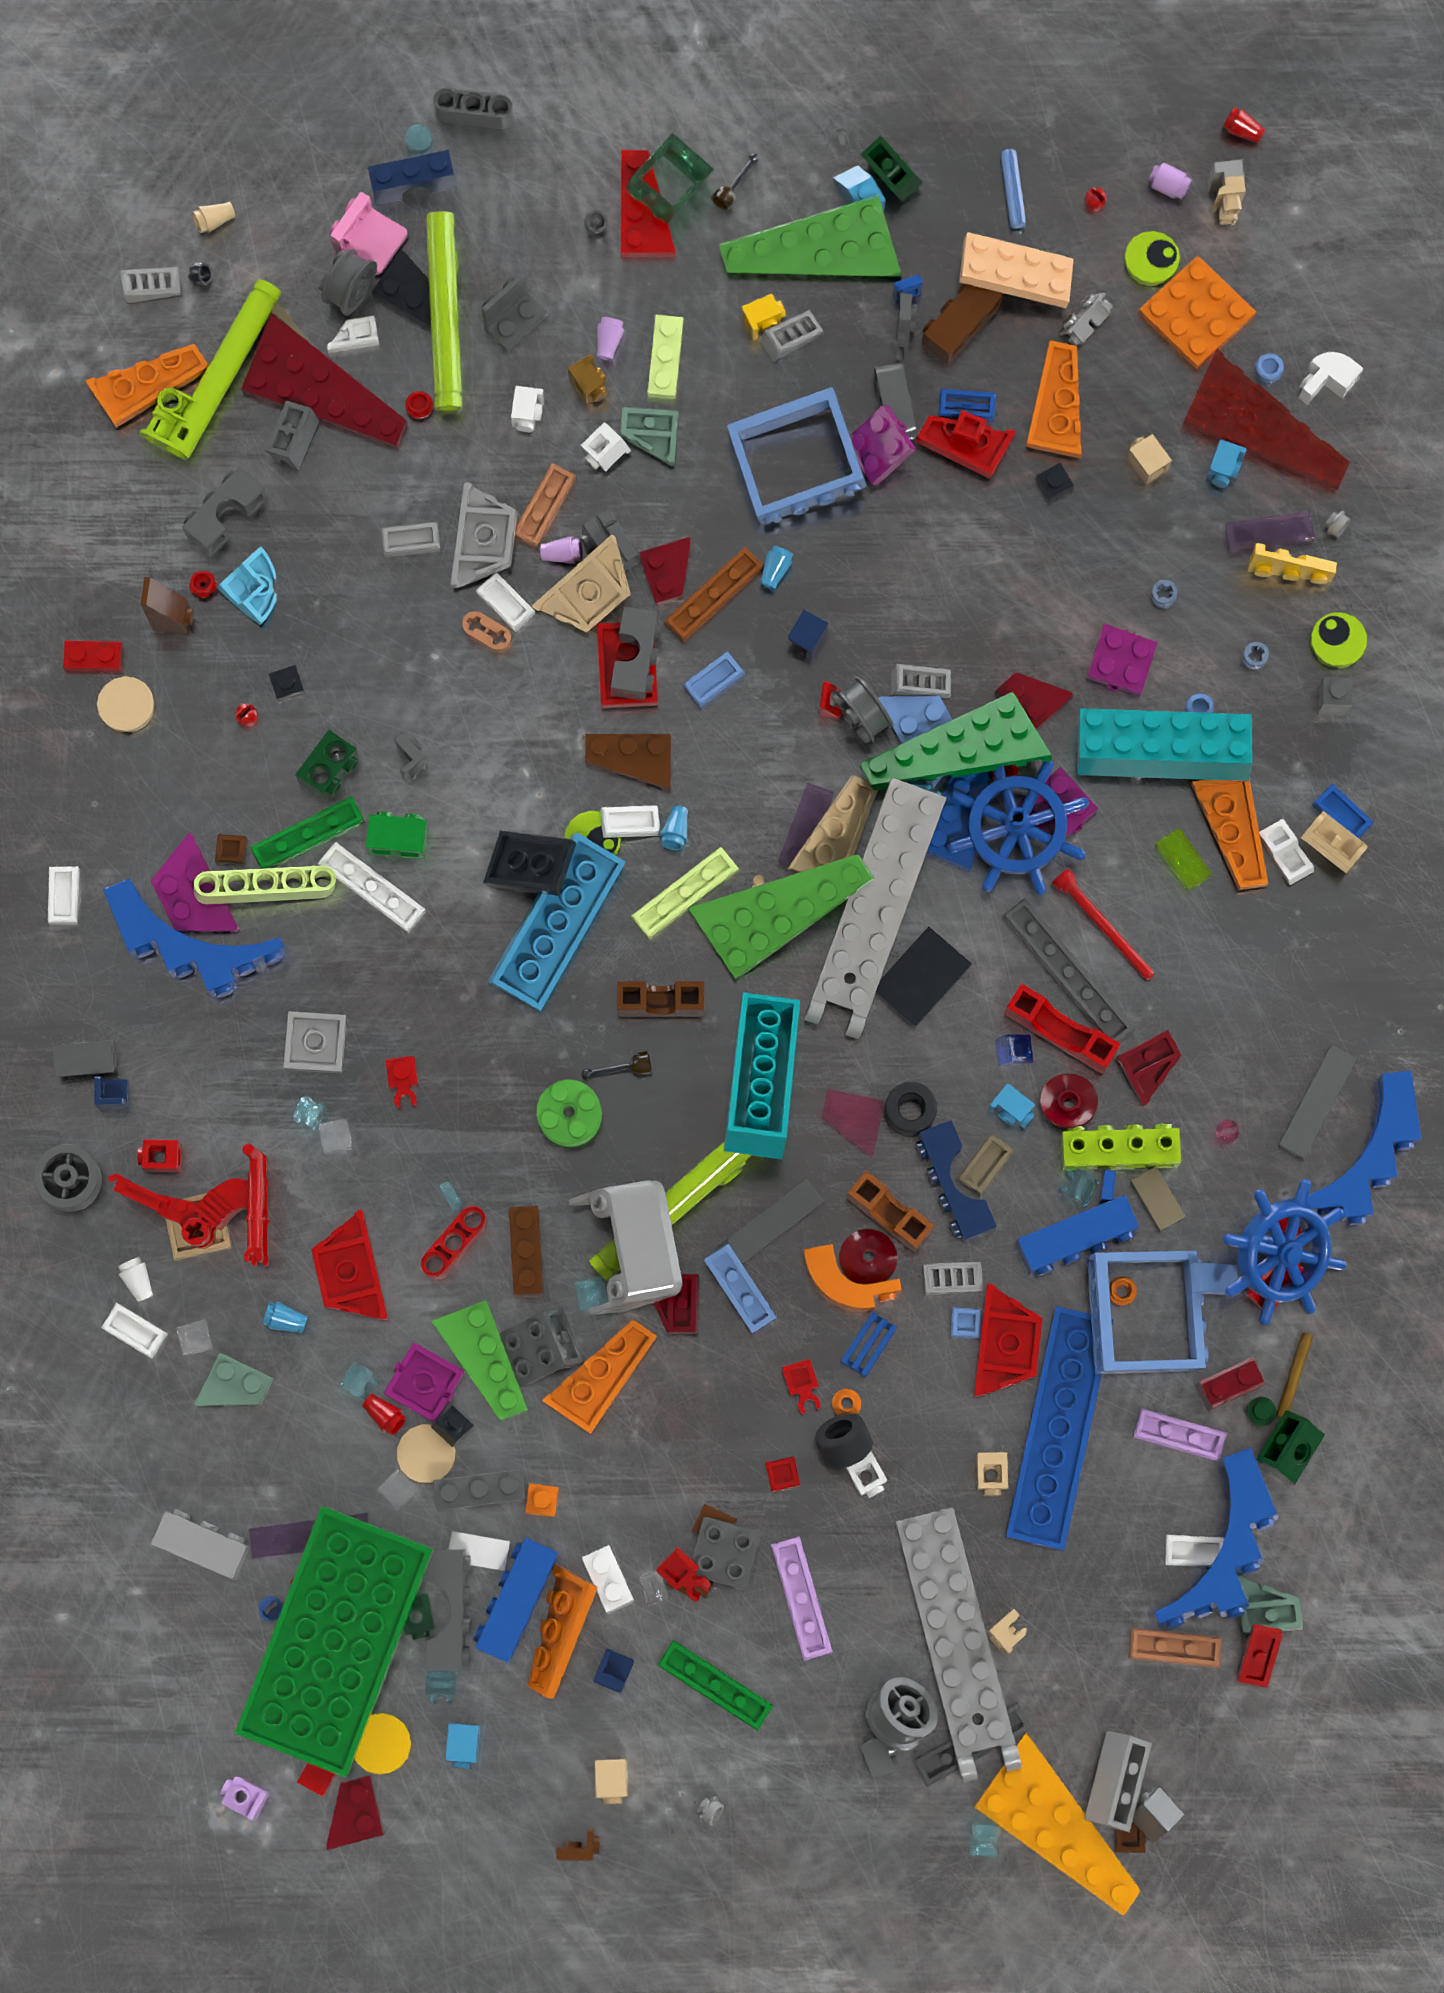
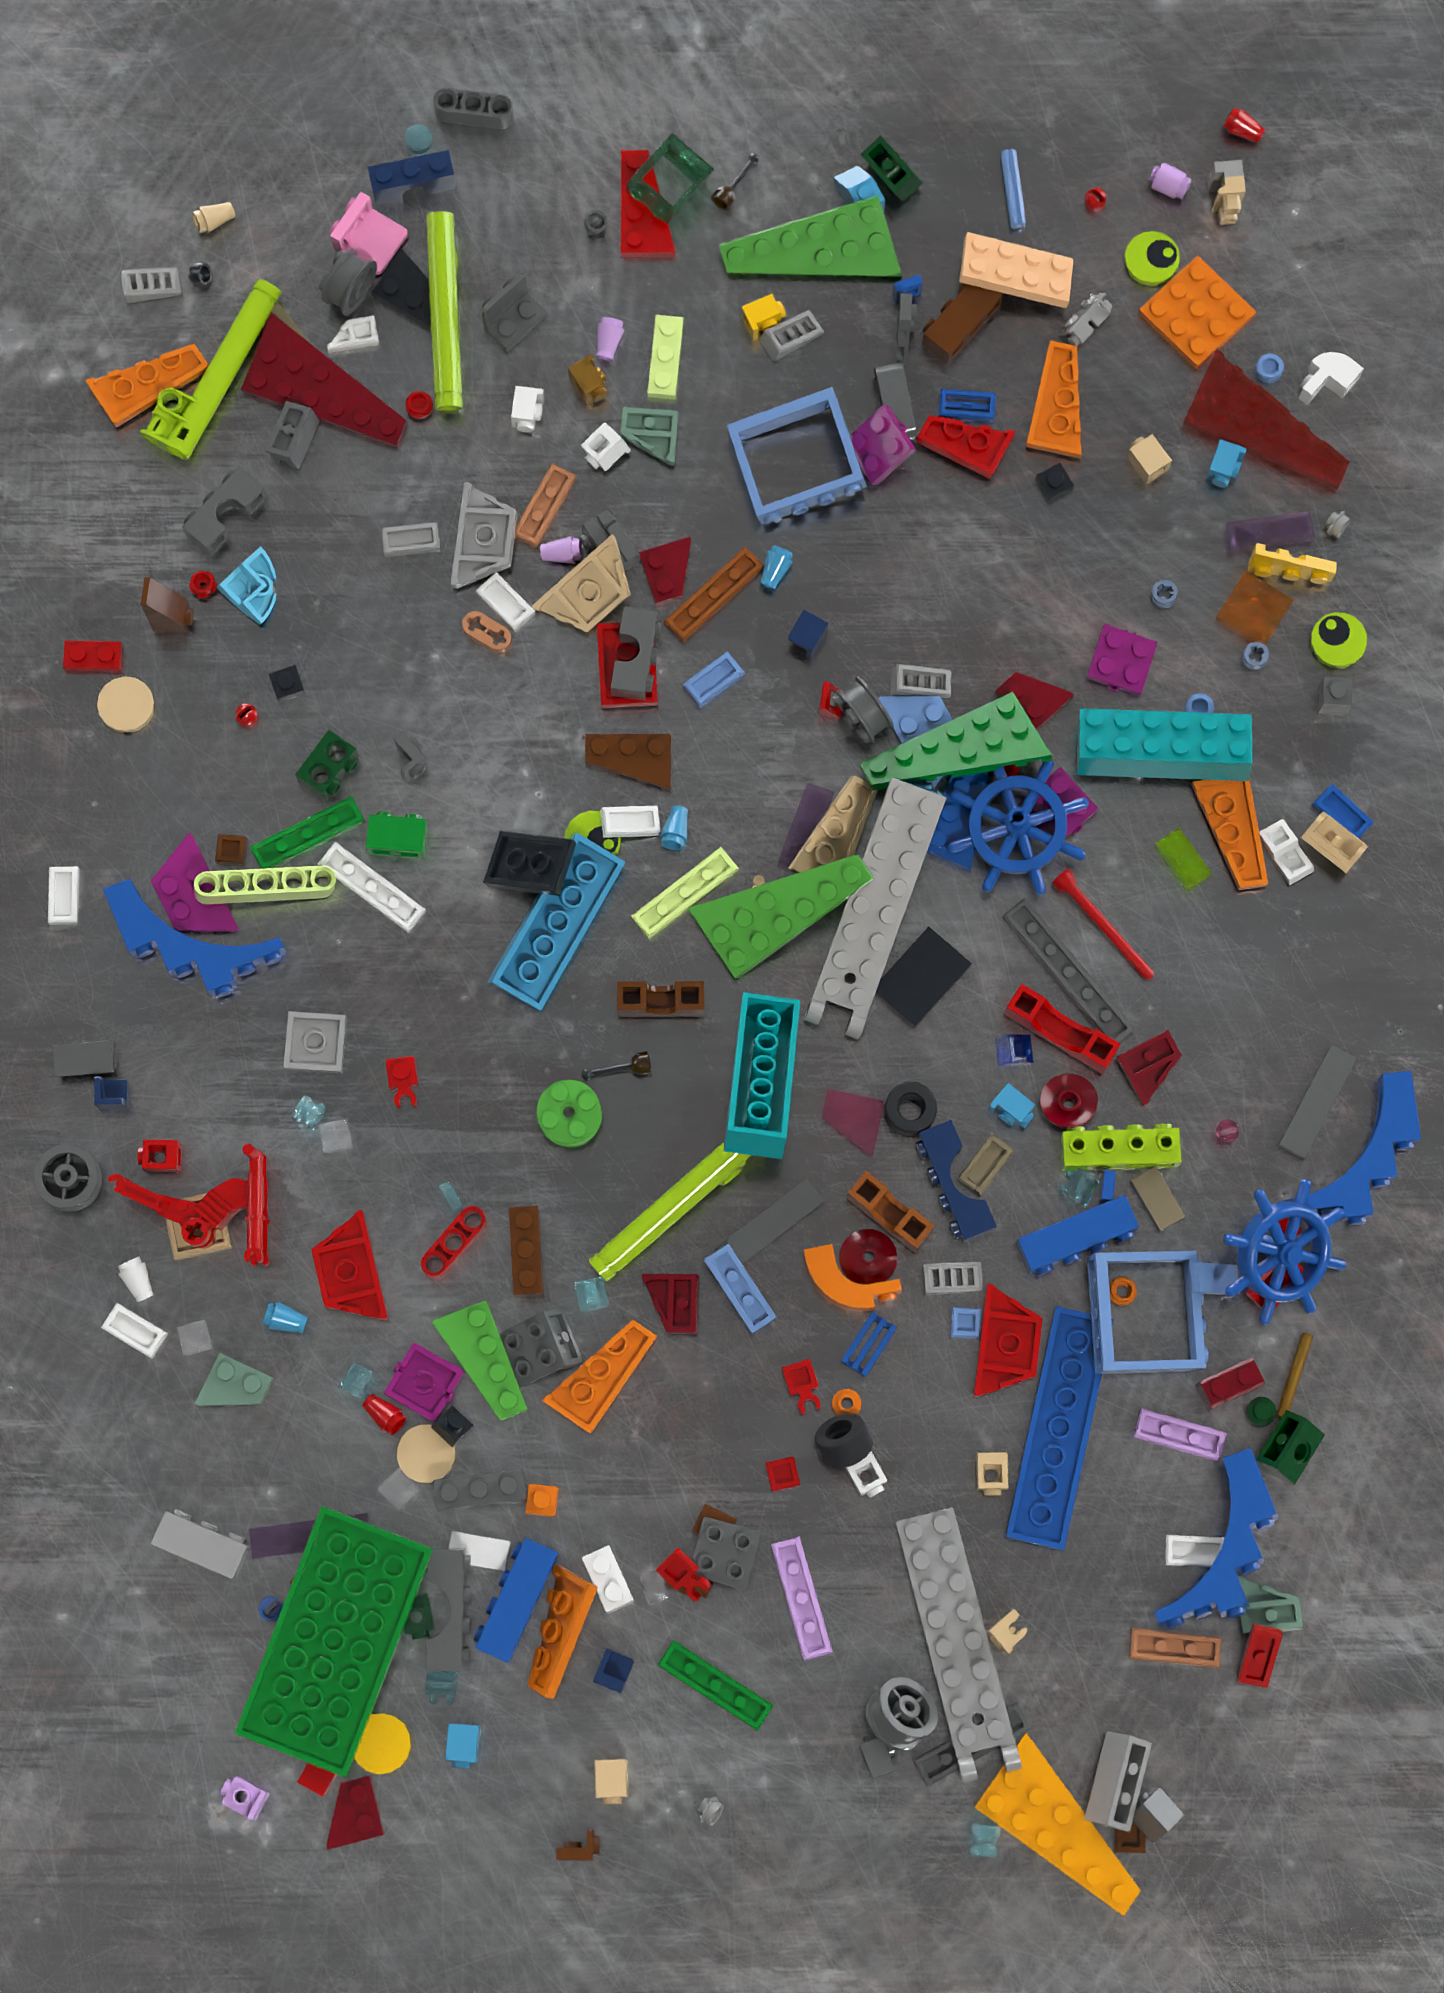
light grey windscreen [568,1180,682,1314] -> none
red tile [951,411,988,448] -> none
none -> clear orange plate [1215,571,1294,646]

